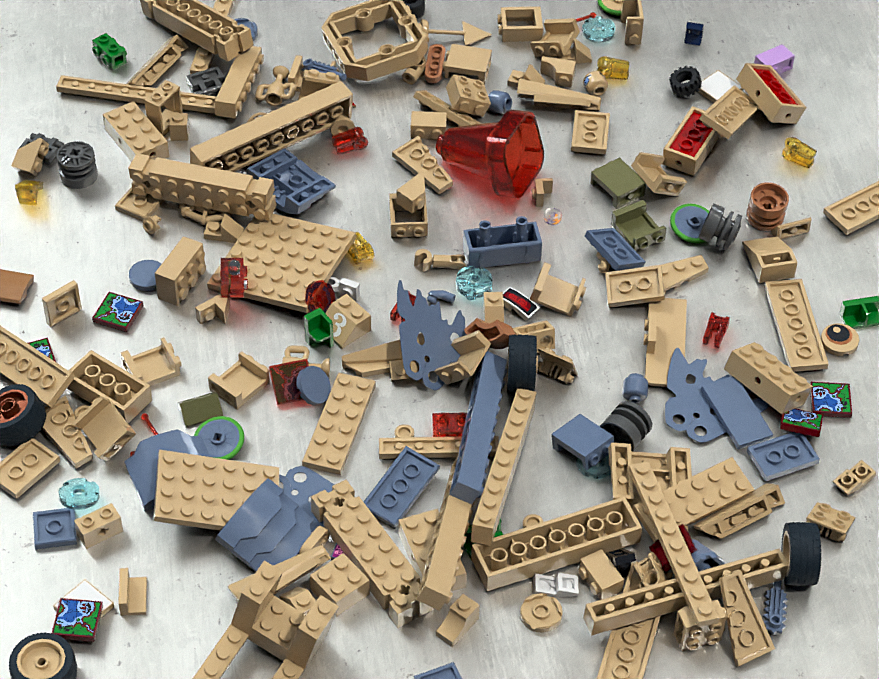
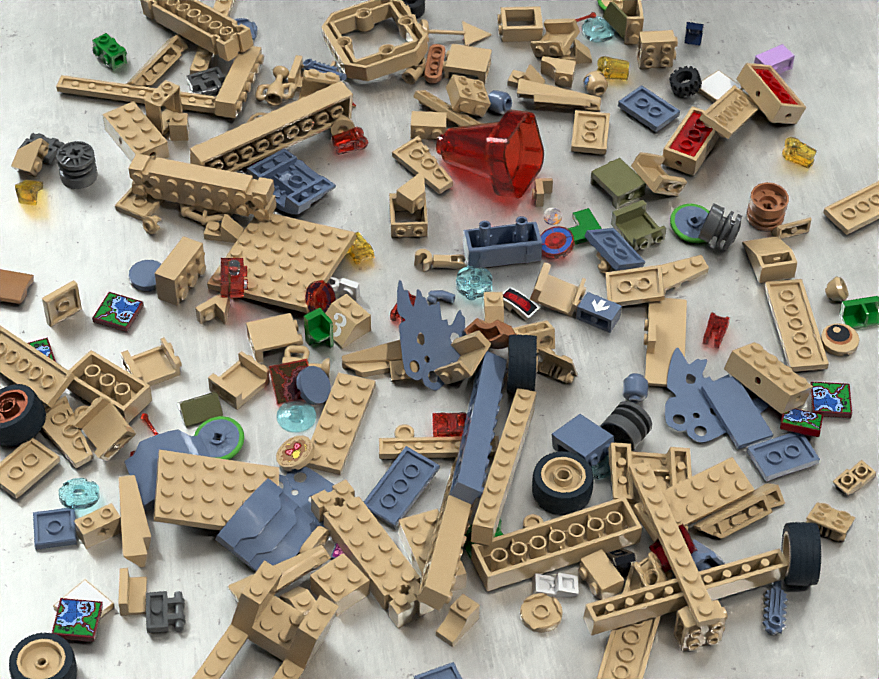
tan wing [719,569,775,667] -> none
none -> tan wedge [119,475,151,567]
none -> dark grey plate [146,591,186,633]
none -> tan panel [246,313,303,363]
none -> tile [276,435,315,471]
none -> clear light blue dish [277,400,316,432]
none -> black wheel [532,451,594,516]
none -> tile [540,226,575,259]
none -> green tile [563,208,602,246]
none -> sand blue brick [576,292,622,333]
none -> olive panel [602,1,628,38]
none -> sand blue plate [618,85,680,132]
none -> tan brick [636,30,678,69]
none -> tan cone [825,276,849,301]

